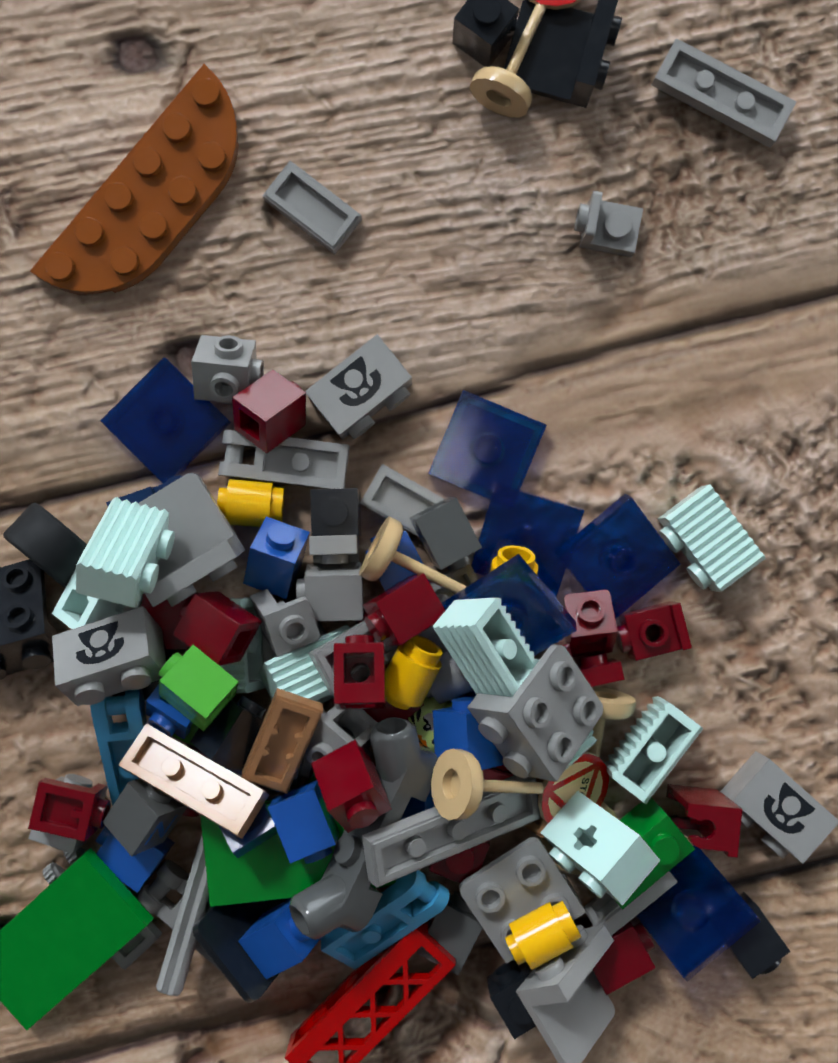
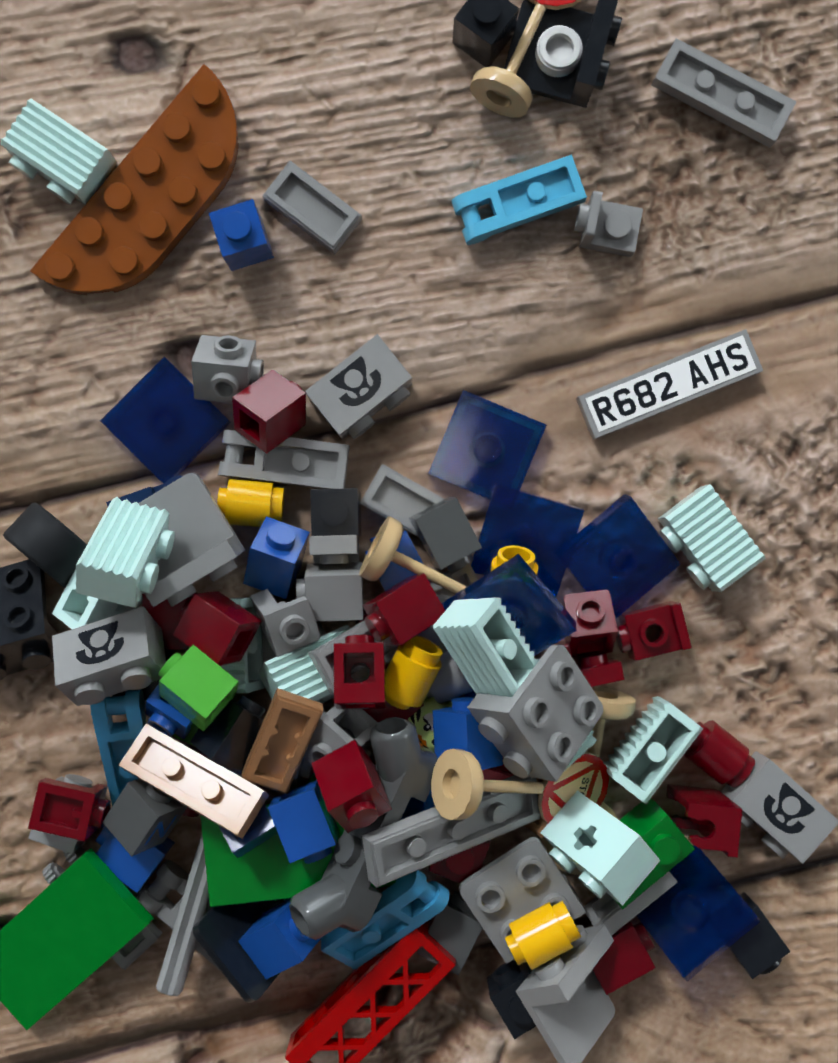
none -> light aqua brick [0,99,117,205]
none -> blue brick [209,199,274,271]
none -> medium azure plate [451,154,587,245]
none -> white tile [535,25,583,77]
none -> tile [576,329,763,440]
none -> dark red brick [684,720,755,788]

